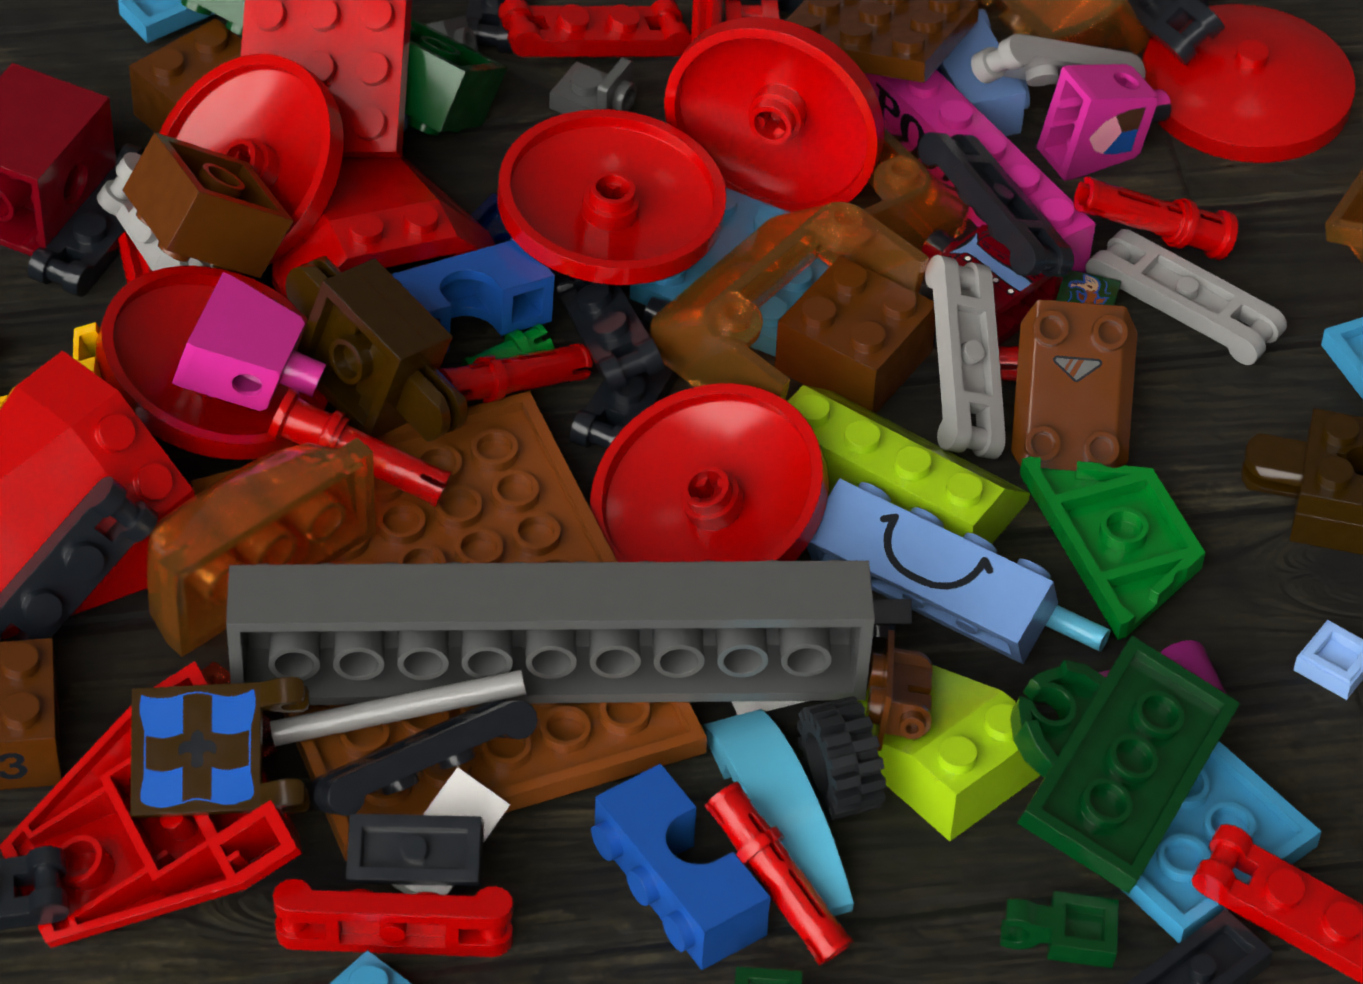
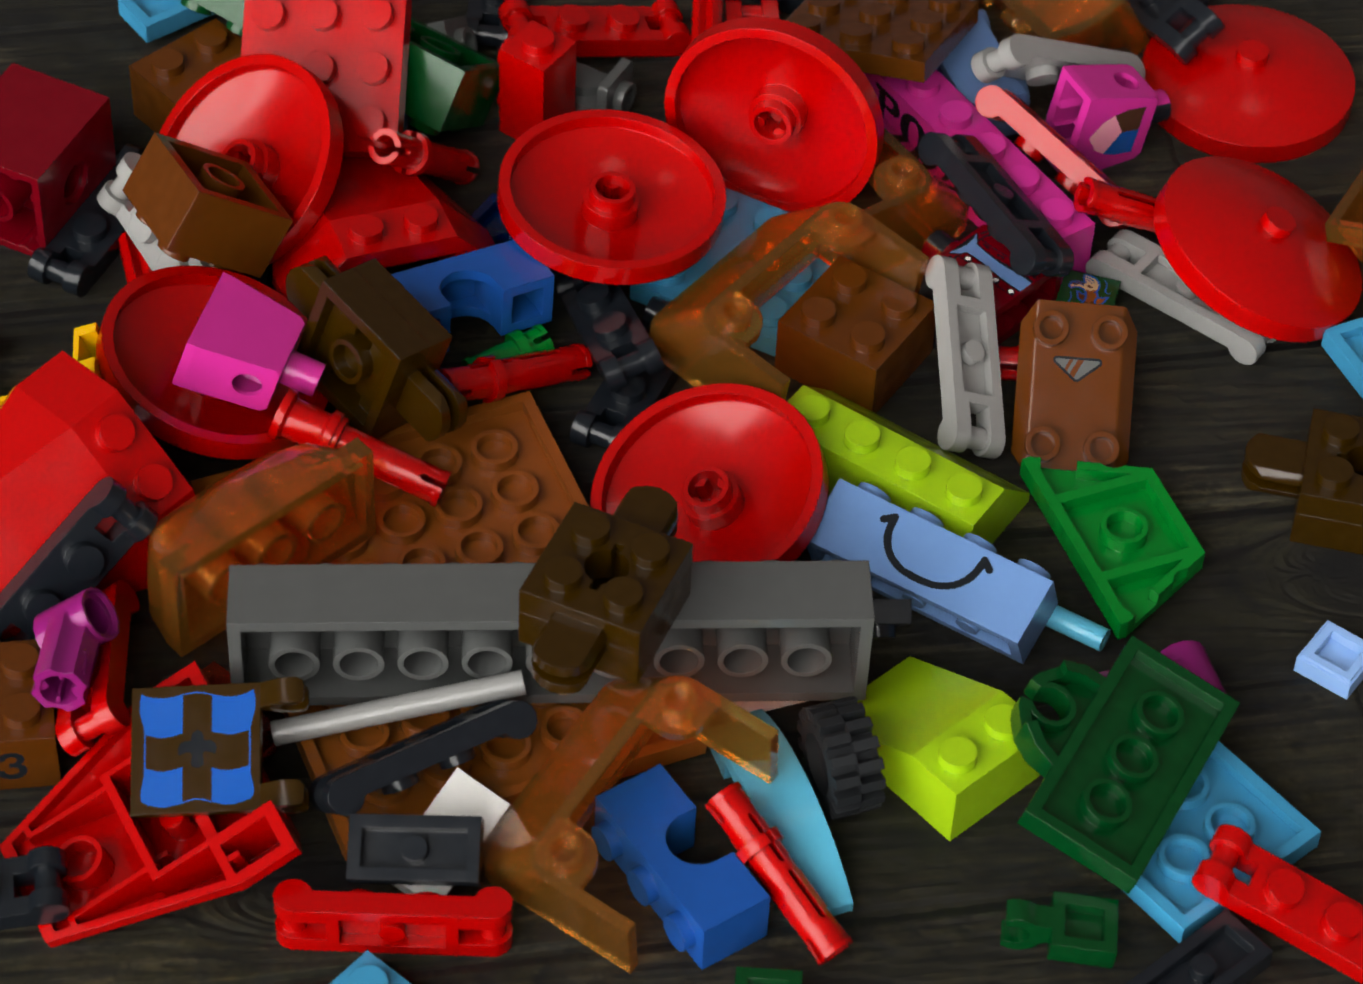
reddish brown hinge [866,630,933,751] -> none
none -> magenta piece [31,587,120,712]
none -> red plate [55,579,140,757]
none -> red pin [368,128,479,185]
none -> clear orange windscreen [482,676,779,974]
none -> red brick [497,20,577,140]
none -> dark brown brick [519,486,693,694]
none -> plate [975,85,1132,229]
none -> red dish [1153,156,1362,343]

